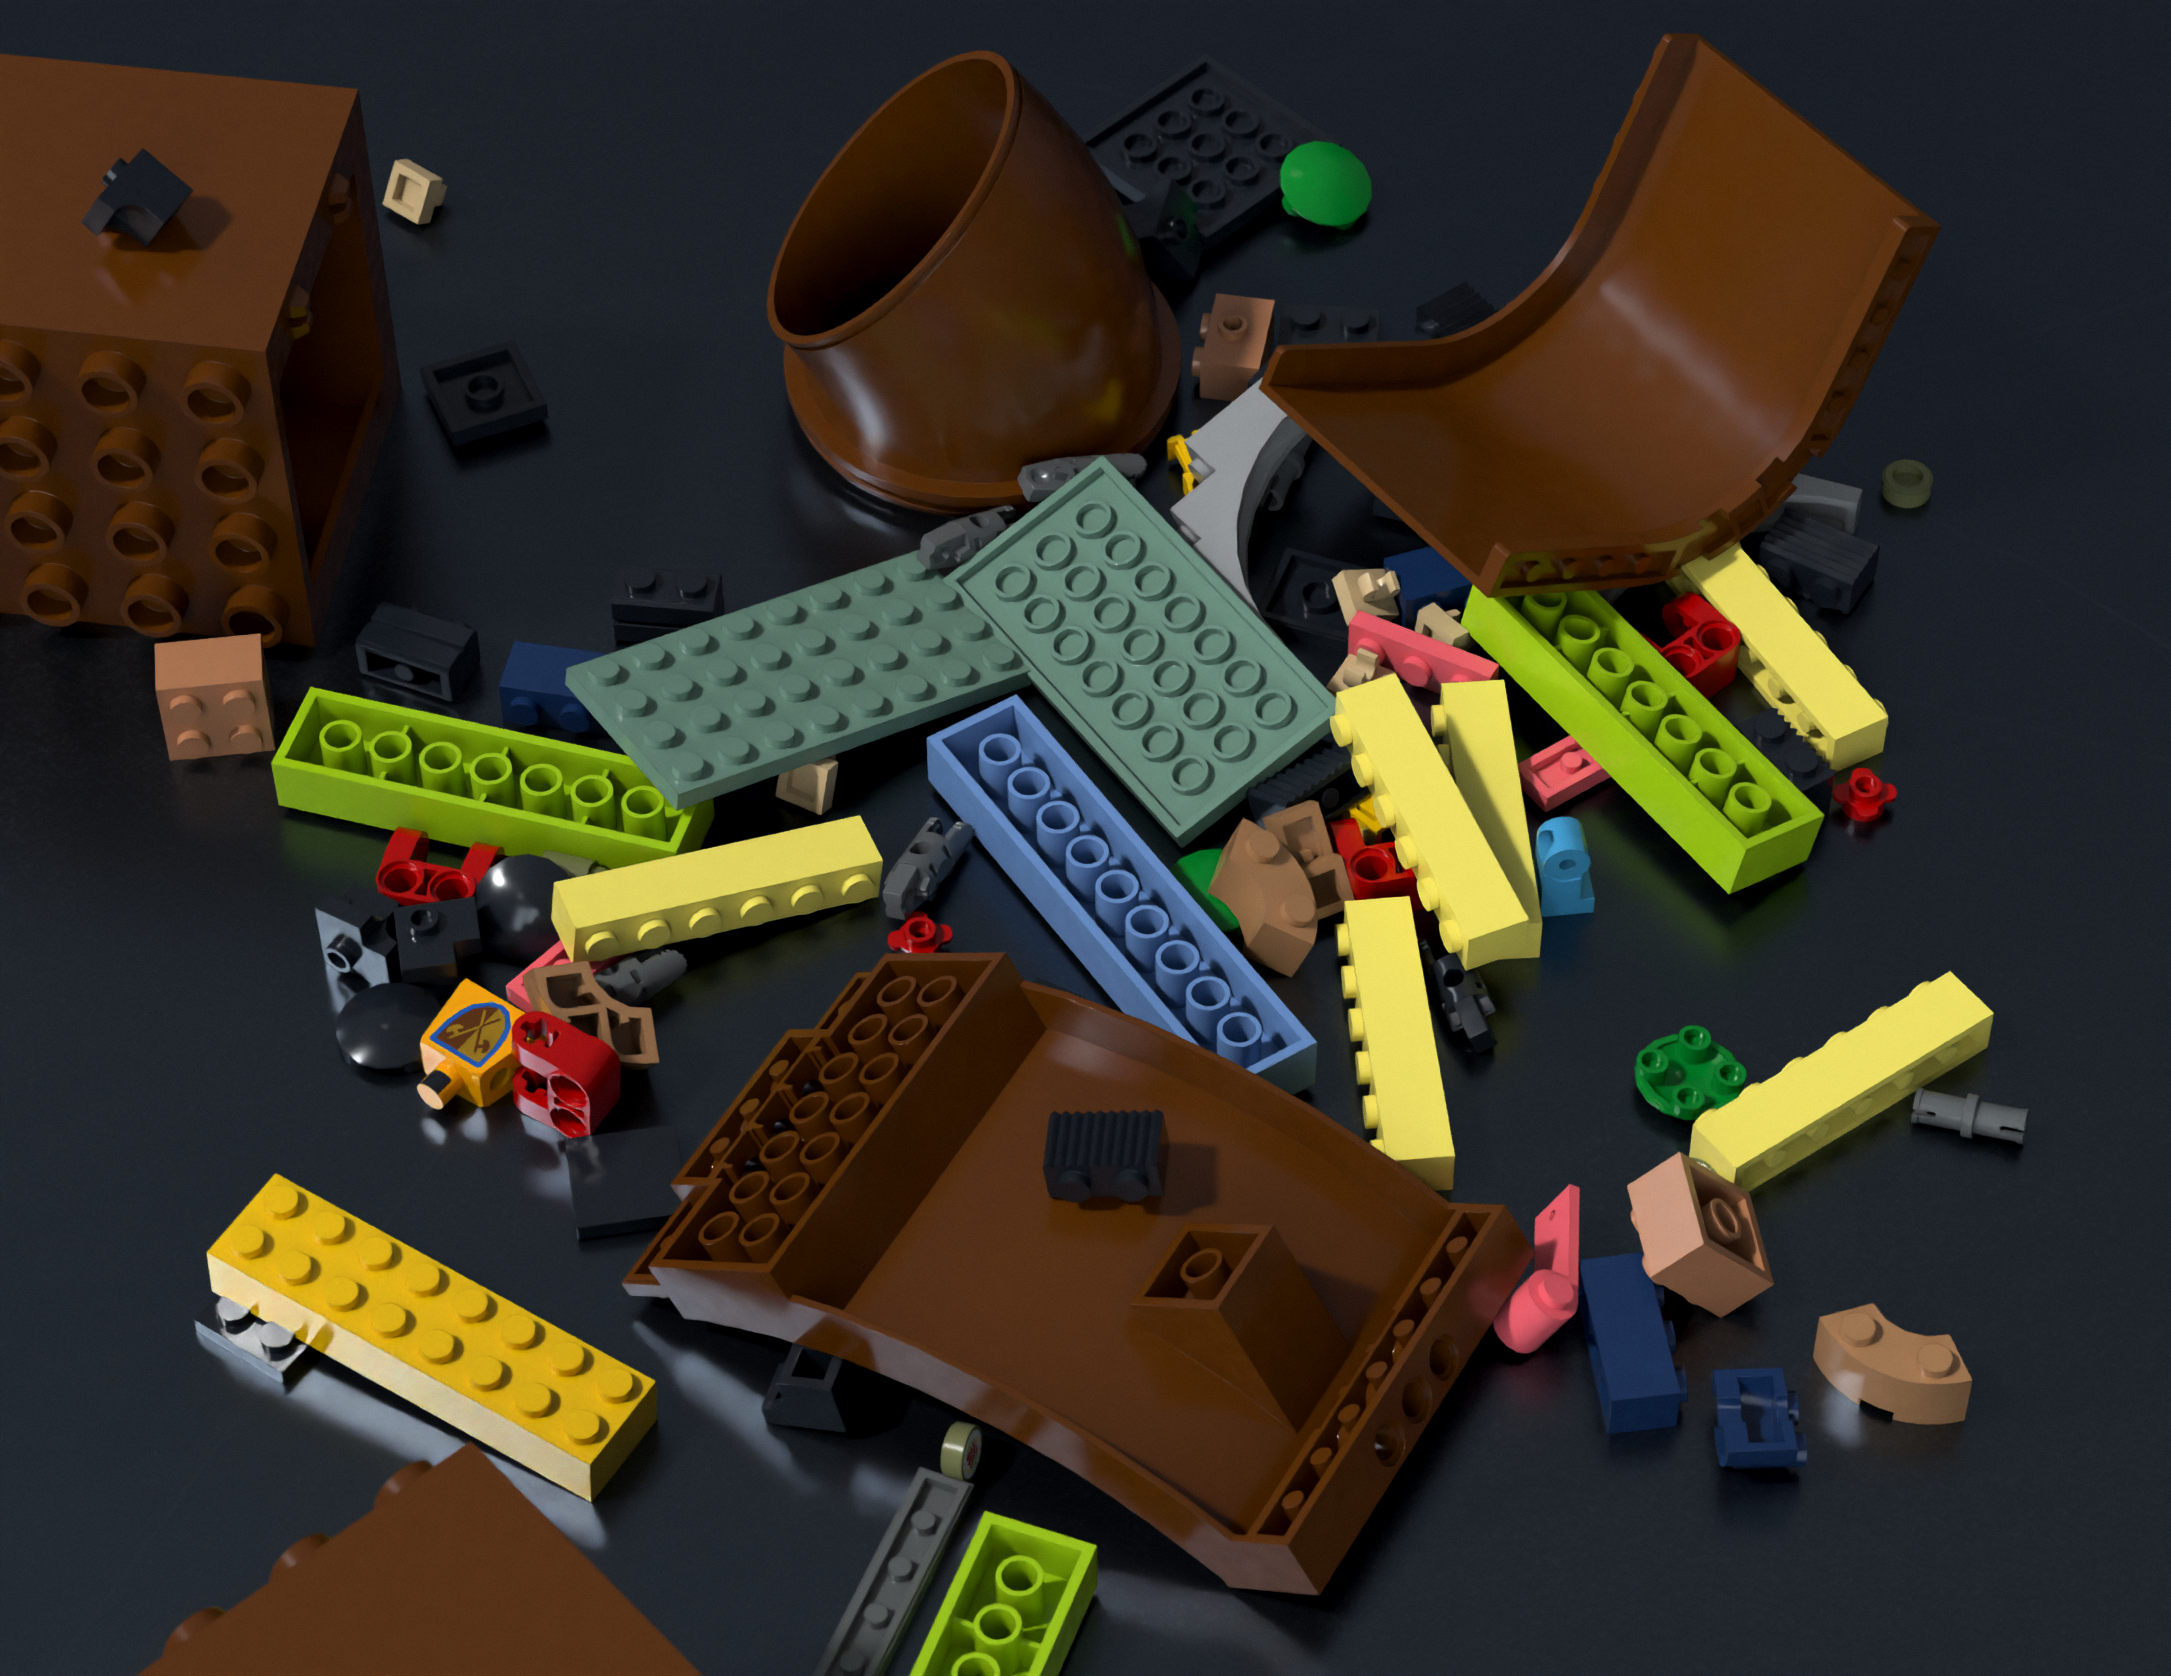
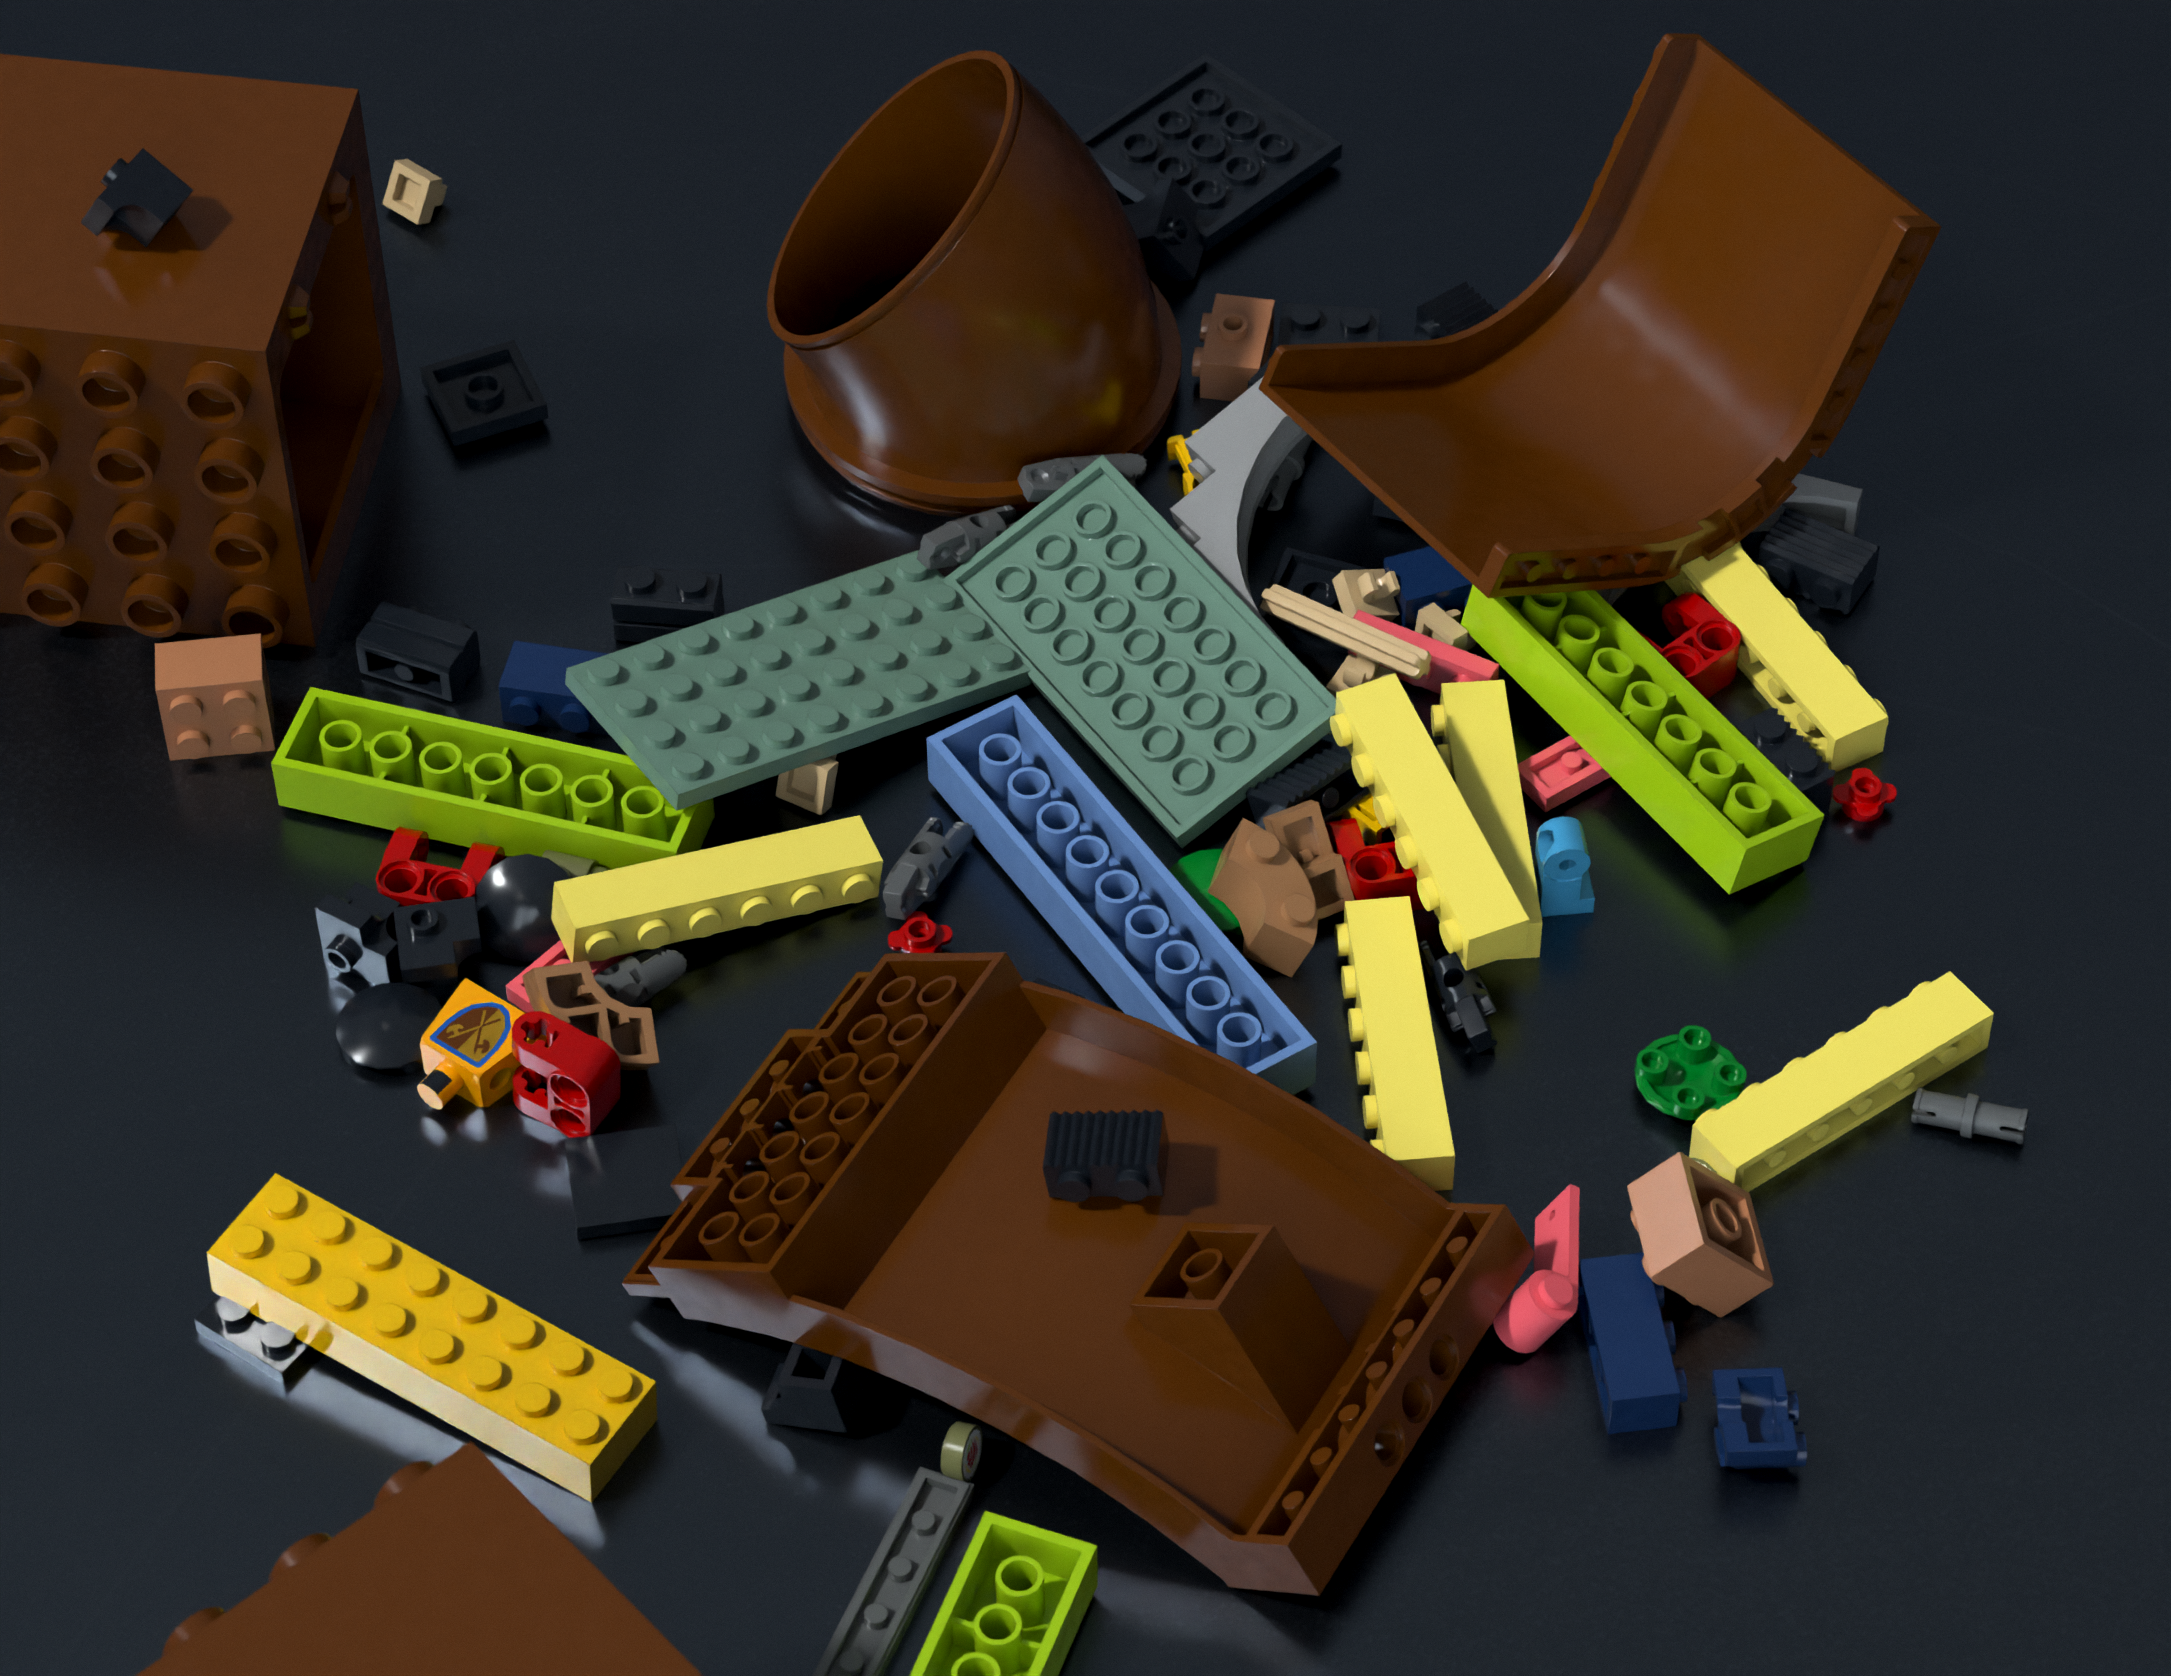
green dish [1280,141,1372,230] -> none
medium nougat brick [1813,1303,1972,1425] -> none
olive tile [1880,459,1933,508] -> none
none -> tan axle [1261,584,1432,680]

